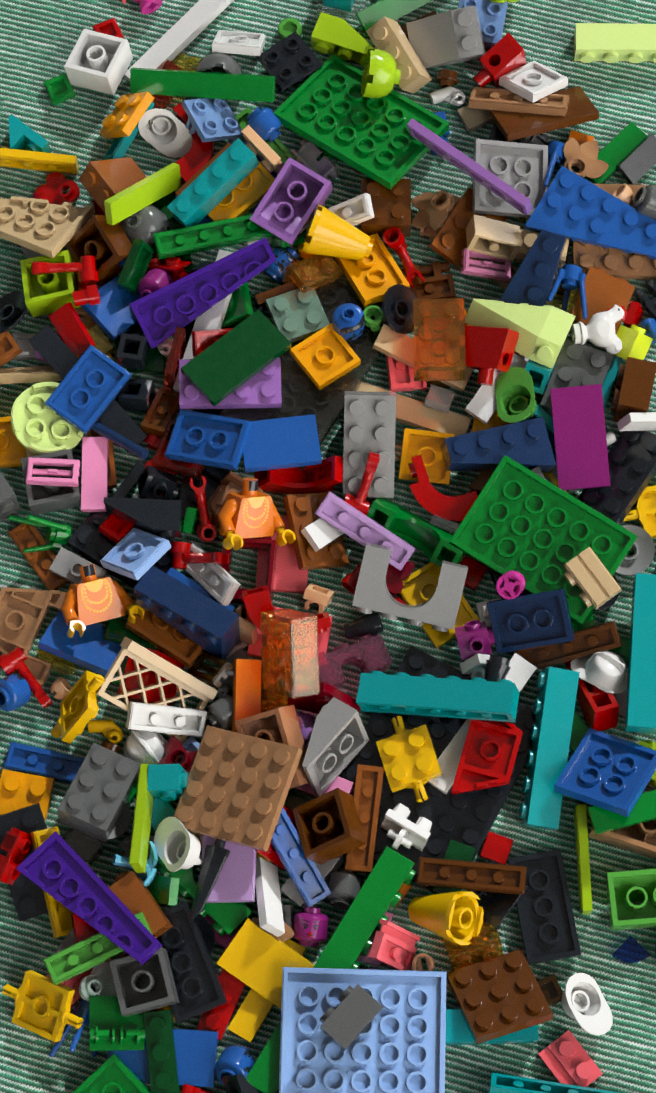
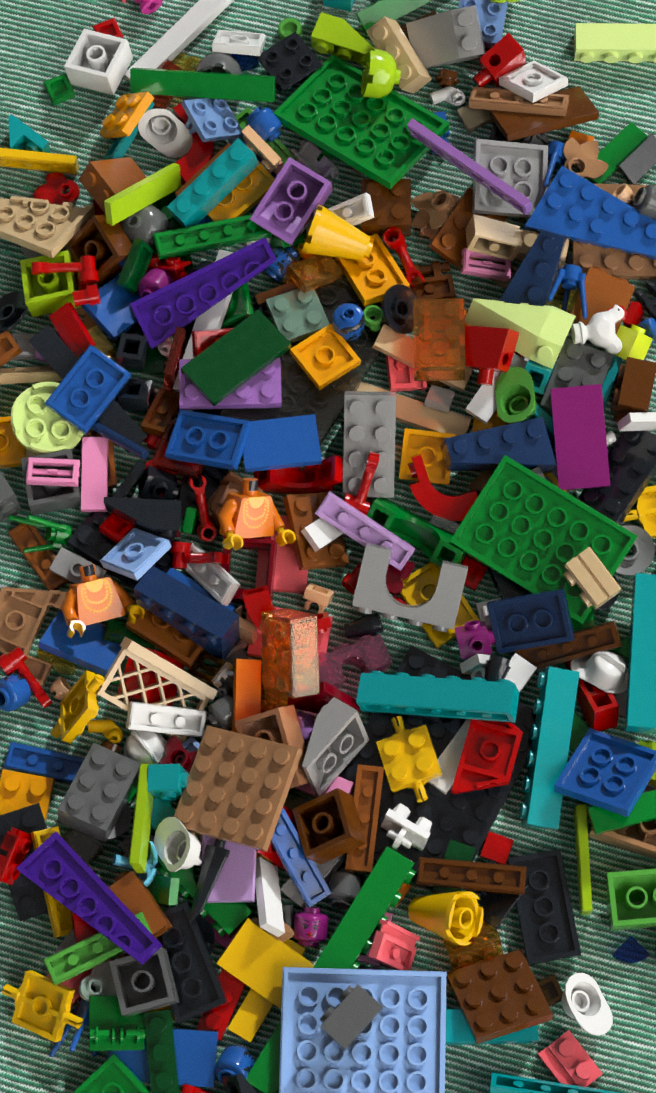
light nougat hinge [412,953,435,971] -> none
dark pink wheel [496,570,526,600] -> none
none -> clear blue tile [231,54,259,72]

